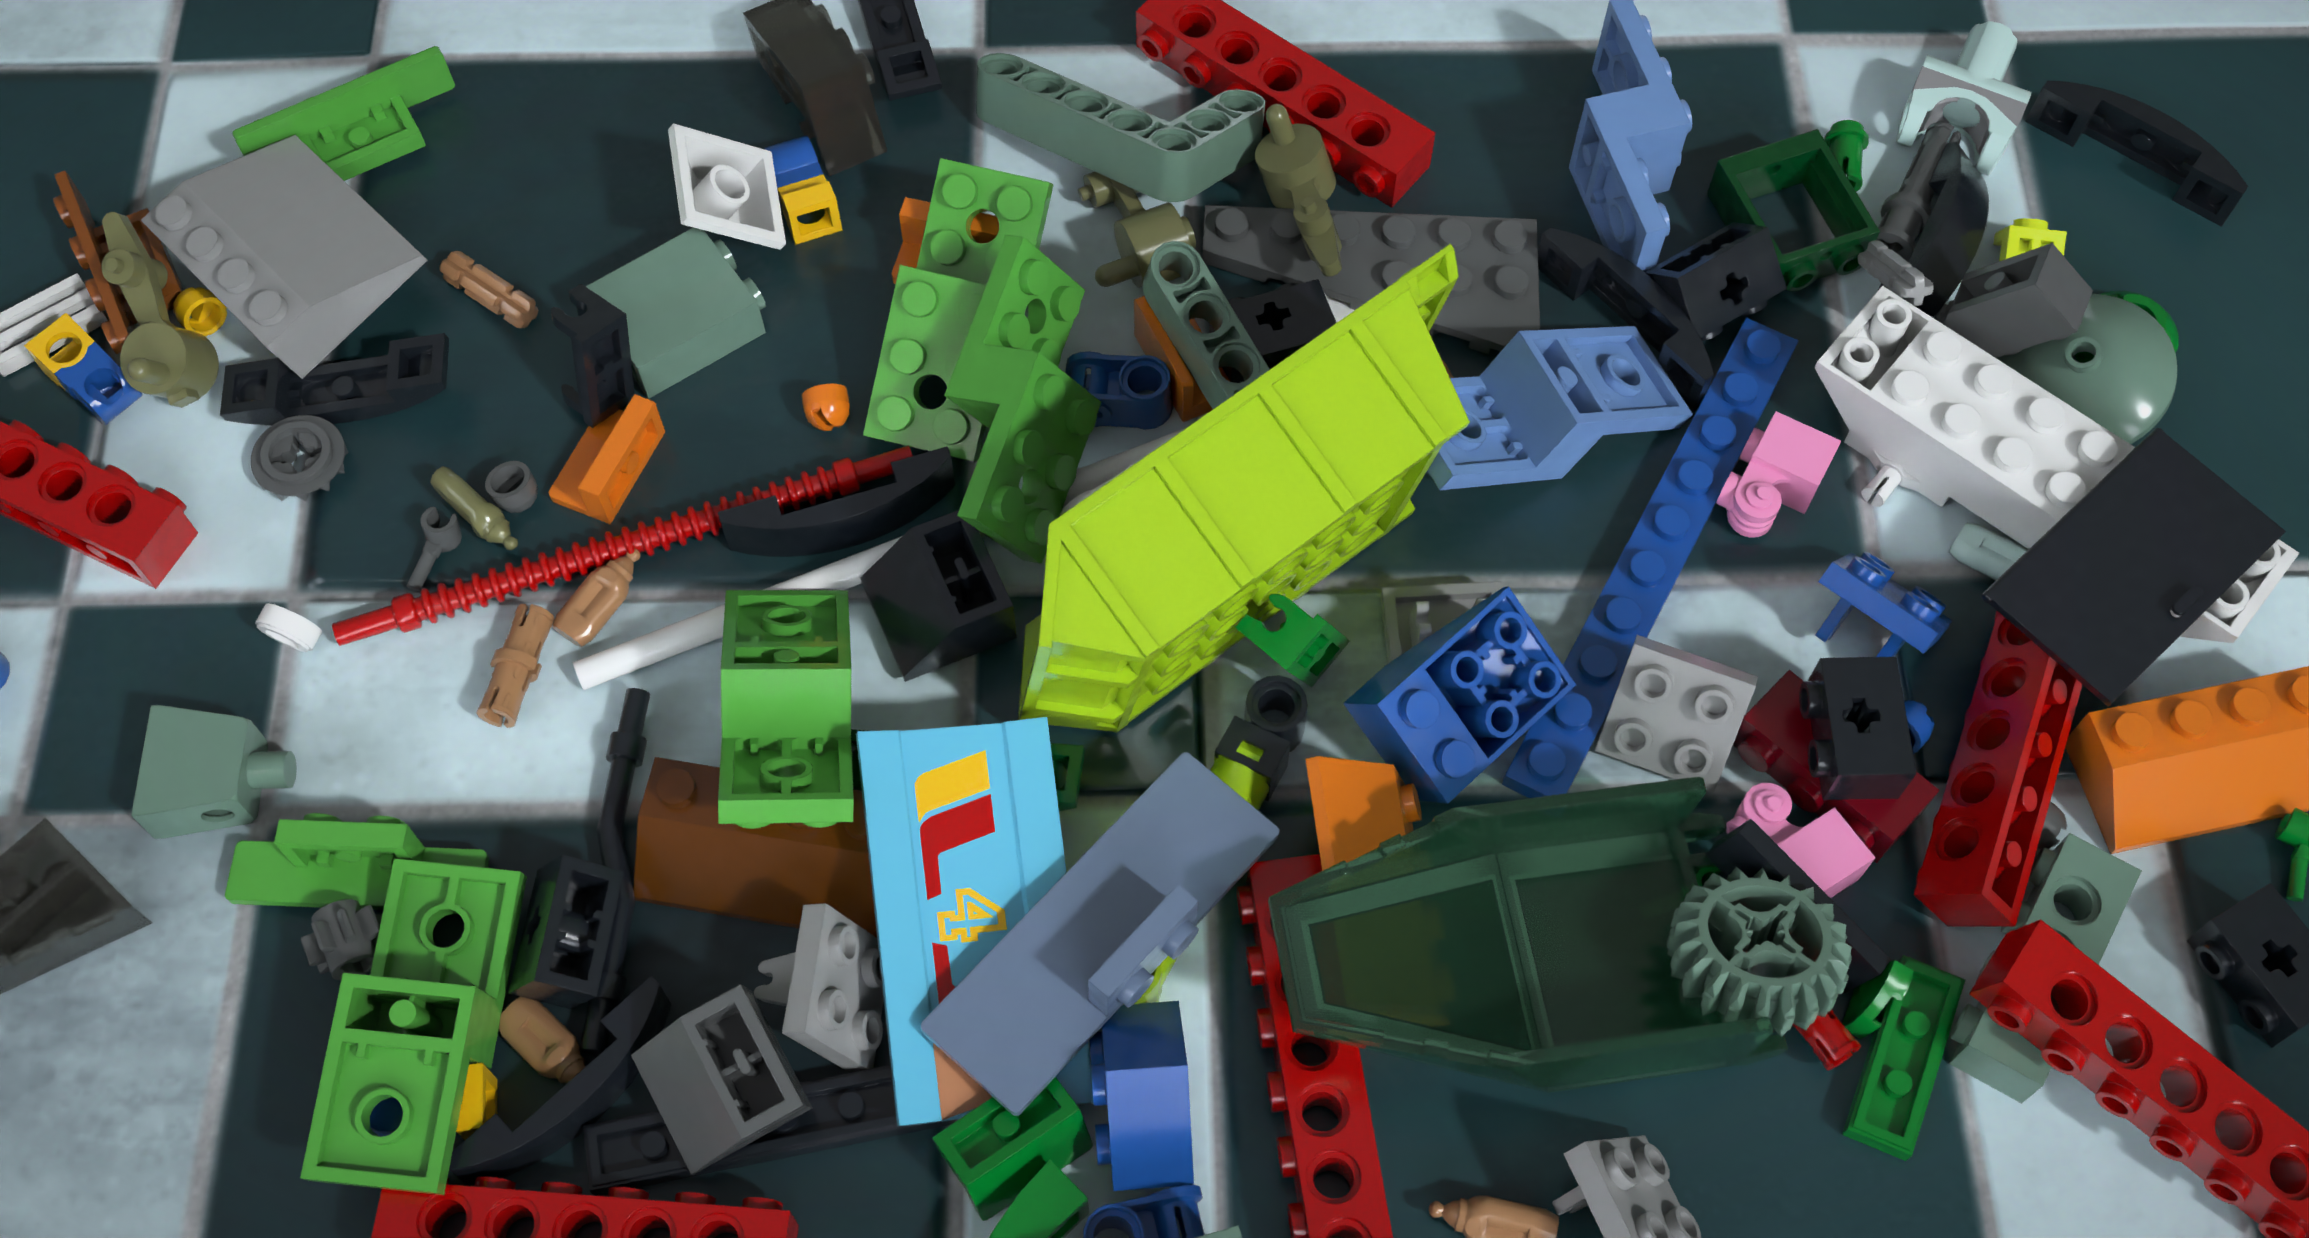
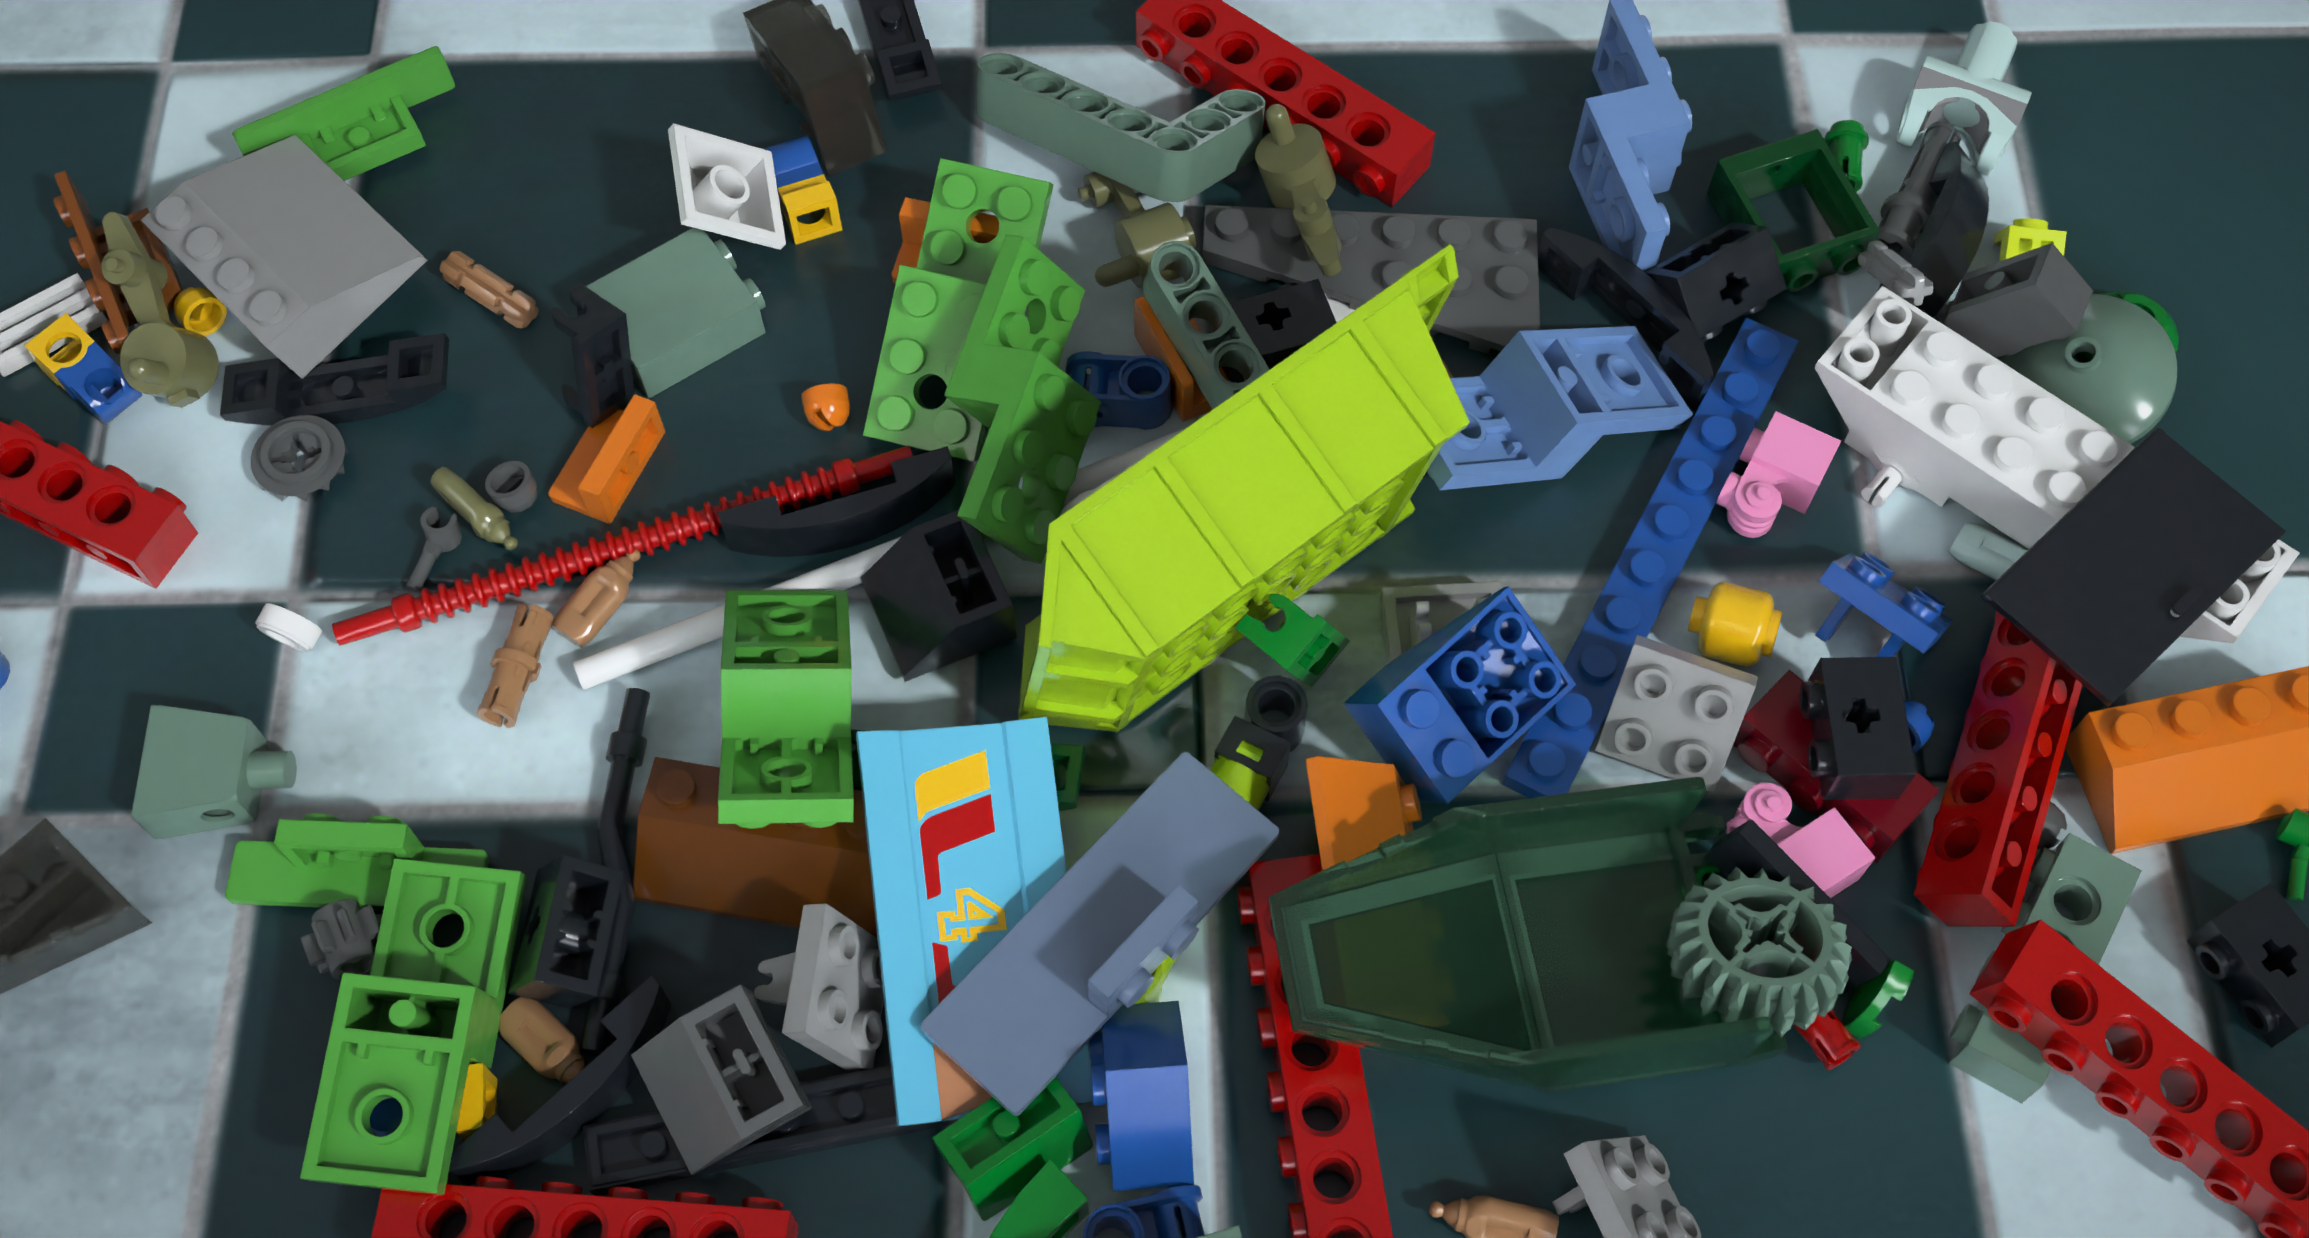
green tile [1842,955,1966,1161] -> none
black slope [2025,80,2248,227] -> none
none -> yellow head [1688,582,1783,667]

